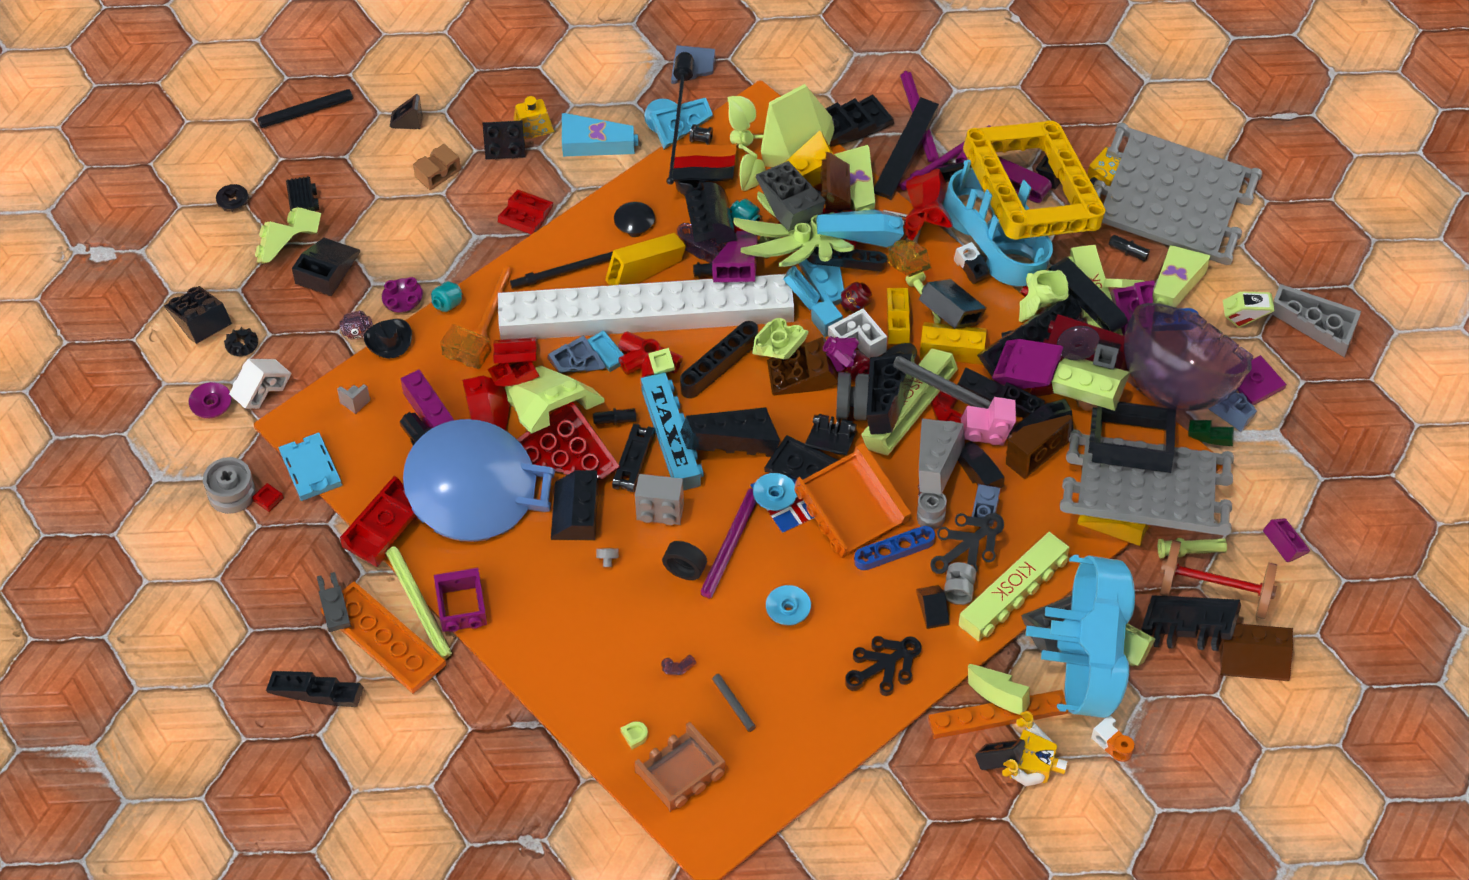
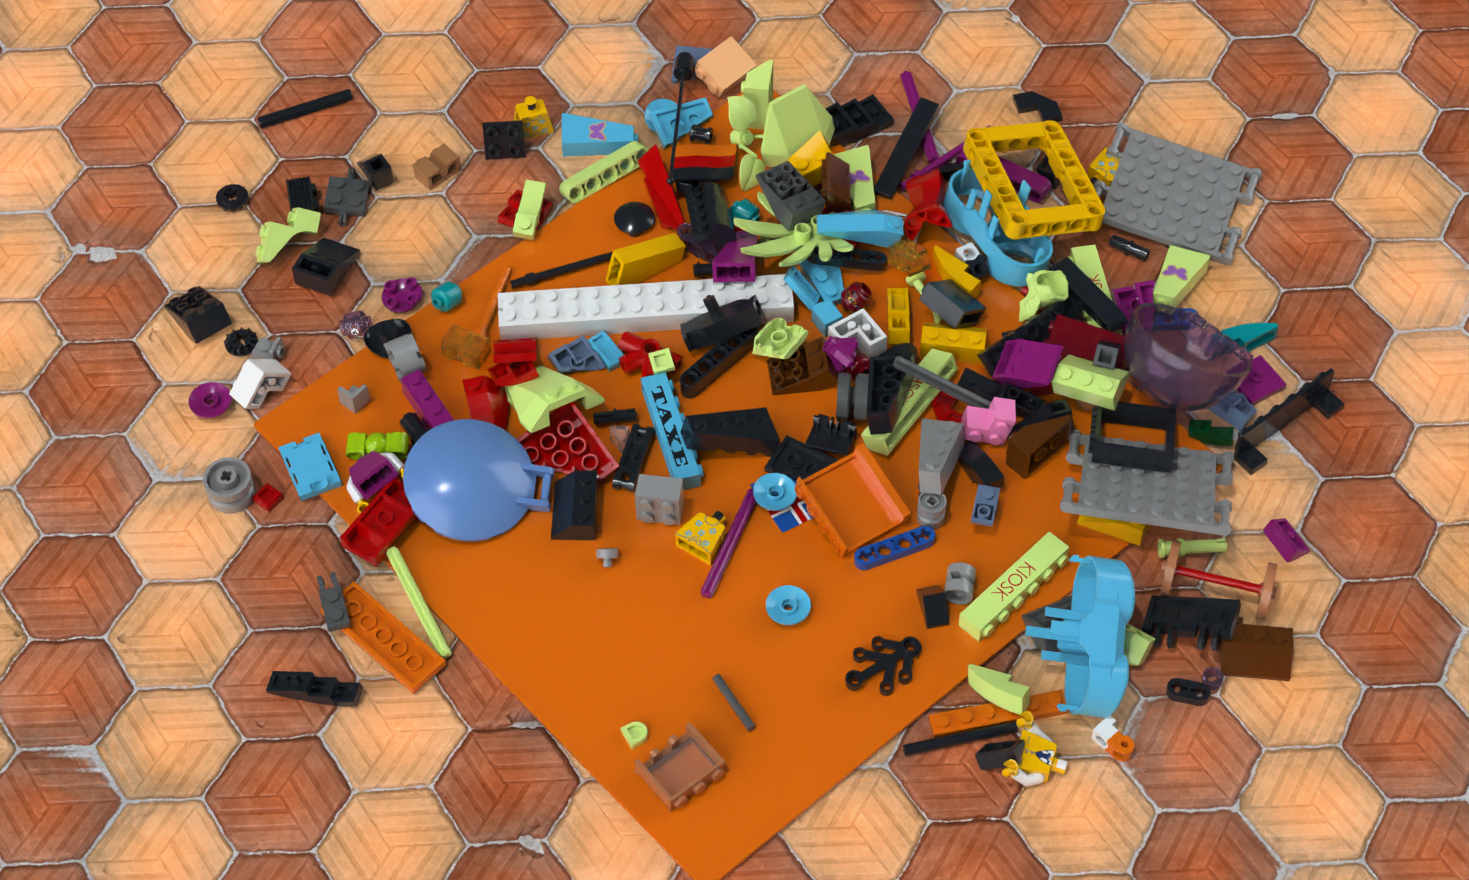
black slope [389,94,423,129] -> none
magenta window [434,568,487,632] -> none
arm [661,655,696,675] -> none
black tyre [662,541,707,580] -> none
black plant [930,513,1004,574] -> none
clear purple dish [1057,326,1100,360] -> none
yellowish green tile [1104,279,1145,288] -> none
slope [1223,291,1274,328] -> none
light grey wedge [1270,284,1361,358] -> none
none -> light grey bracket [251,336,285,361]
none -> dark grey plate [324,168,370,226]
none -> lime piece [346,432,409,460]
none -> magenta torso [347,451,405,514]
none -> black slope [357,154,394,190]
none -> light grey brick [384,333,428,382]
none -> yellowish green slope [513,180,546,240]
none -> yellowish green beam [559,141,649,203]
none -> clear slope [609,426,630,453]
none -> red wedge [638,144,686,236]
none -> yellow torso [675,511,726,566]
none -> black piece [680,295,763,352]
none -> light nougat brick [694,36,757,98]
none -> yellowish green slope [741,60,773,130]
none -> black piece [903,721,1018,756]
none -> yellow slope [932,245,981,298]
none -> black tile [1013,91,1063,122]
none -> black beam [1166,678,1211,706]
none -> bush [1201,667,1223,690]
none -> teal slope [1209,323,1279,358]
none -> black bracket [1234,368,1345,475]

